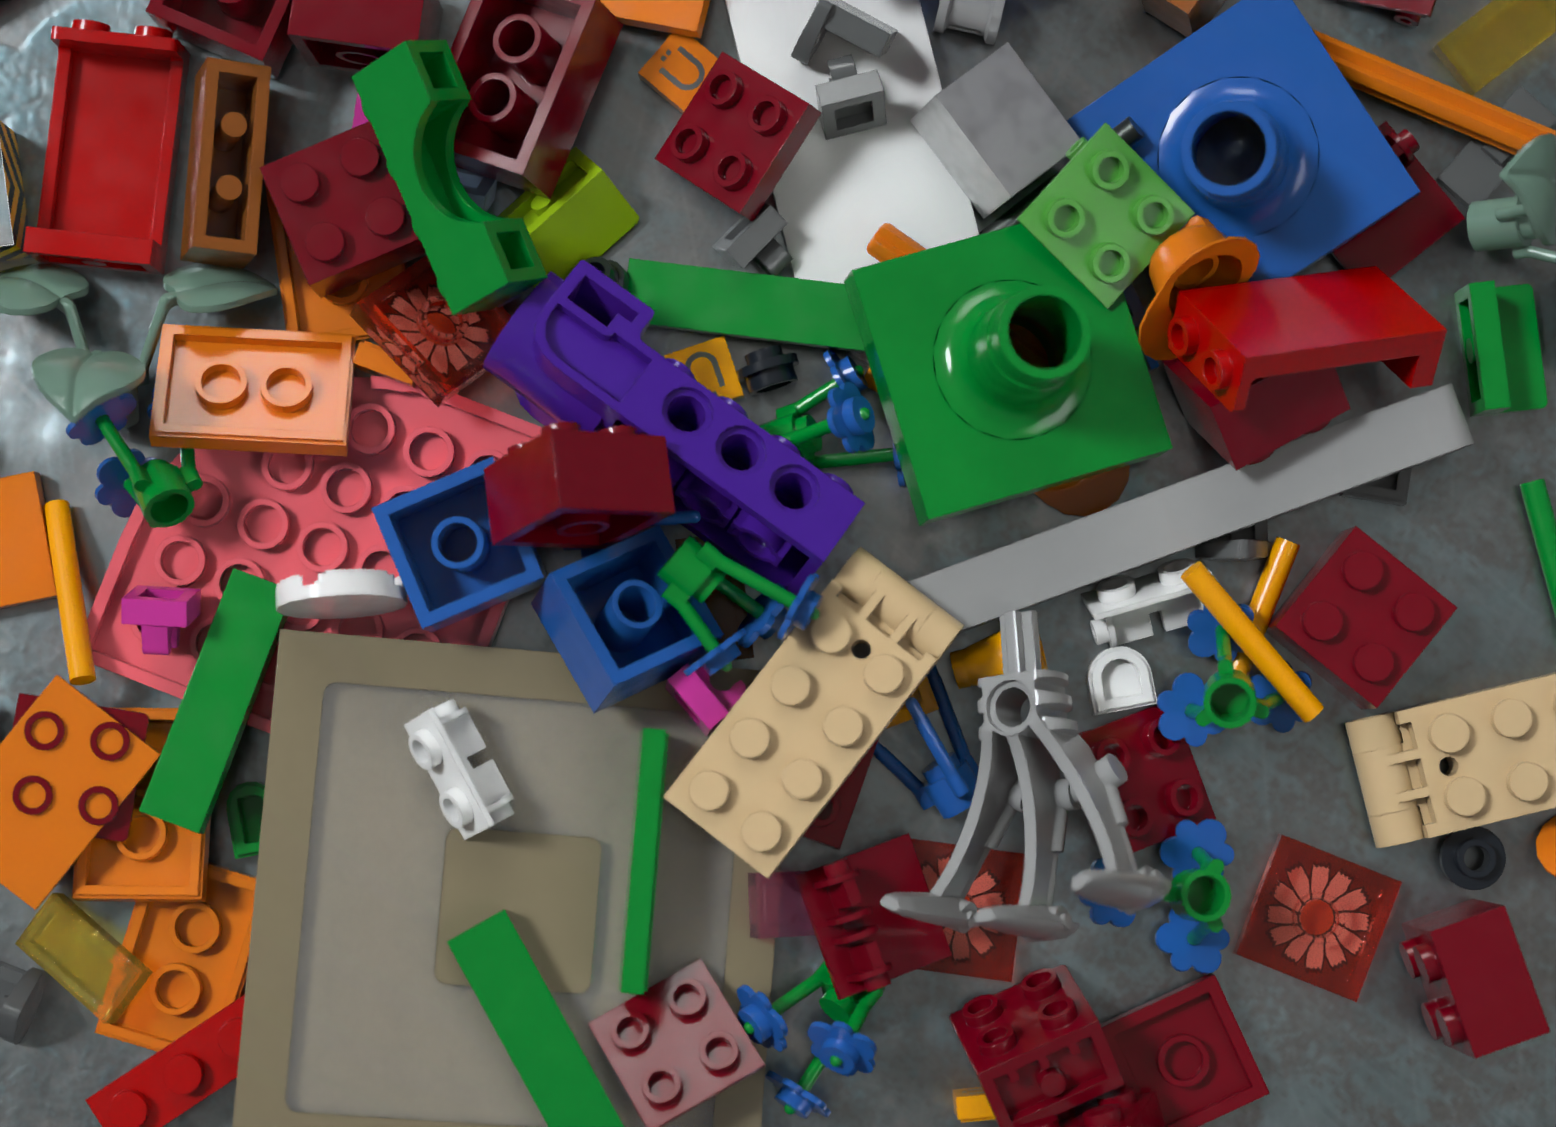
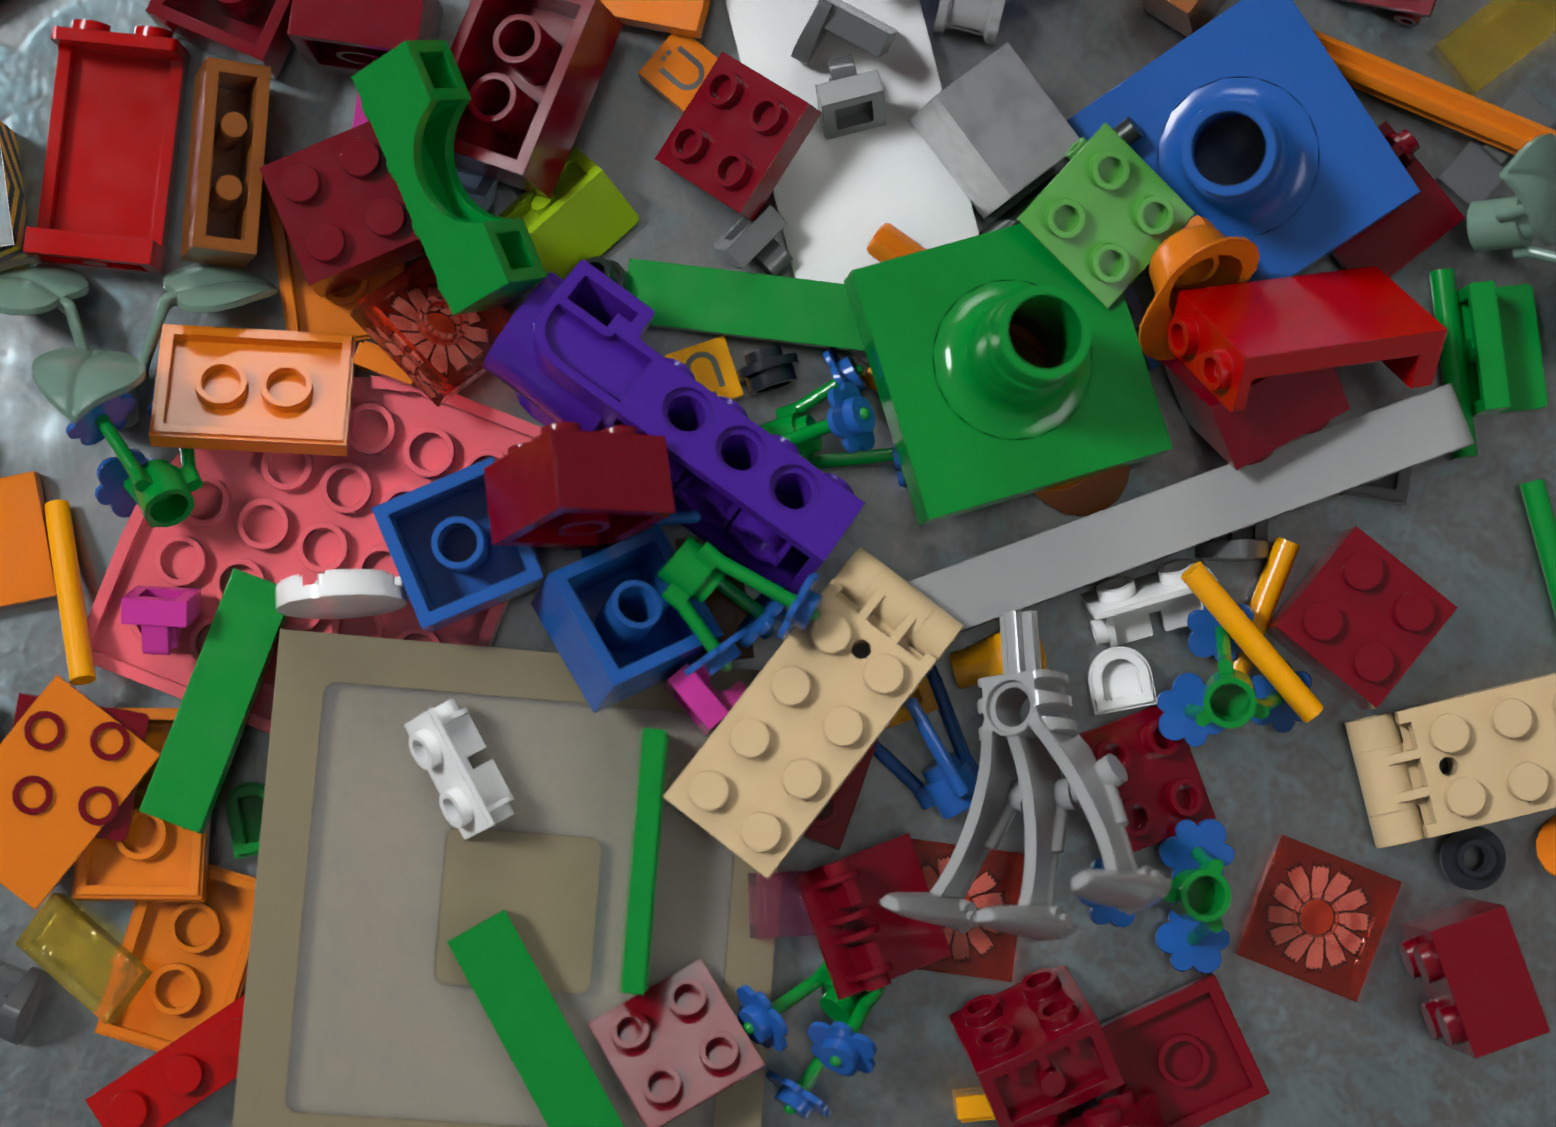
none -> green bar [1429,268,1478,460]

